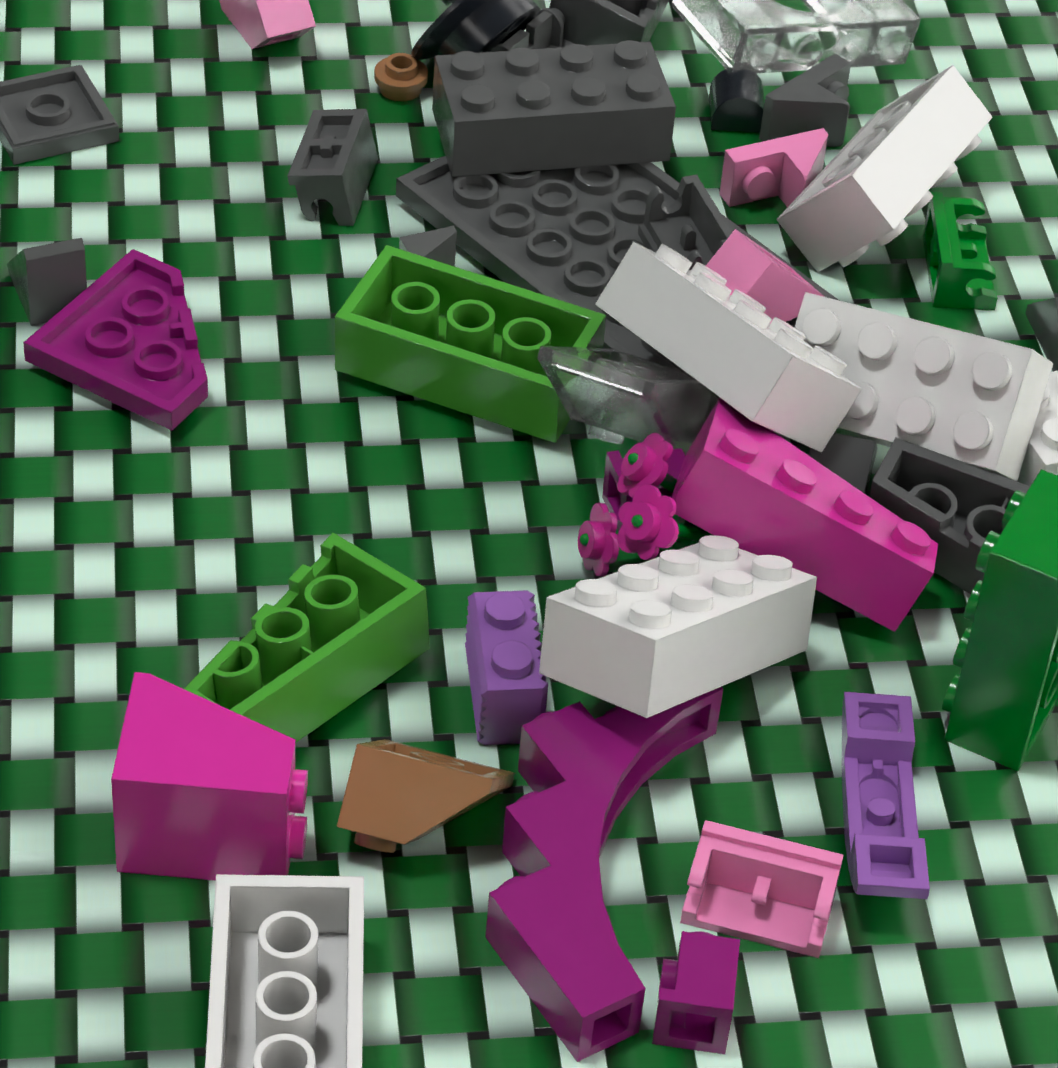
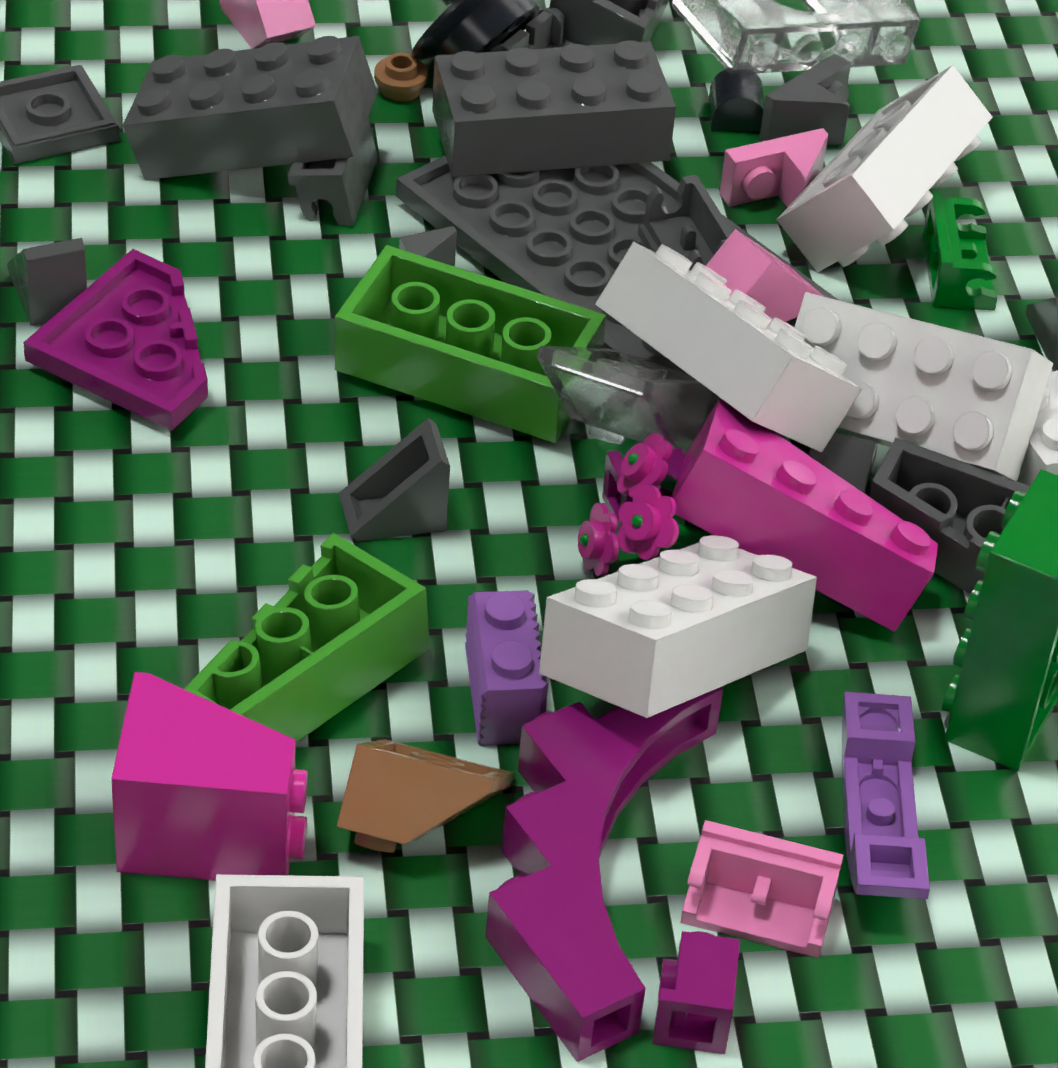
none -> dark grey brick [123,36,378,180]
none -> dark grey slope [338,418,450,542]

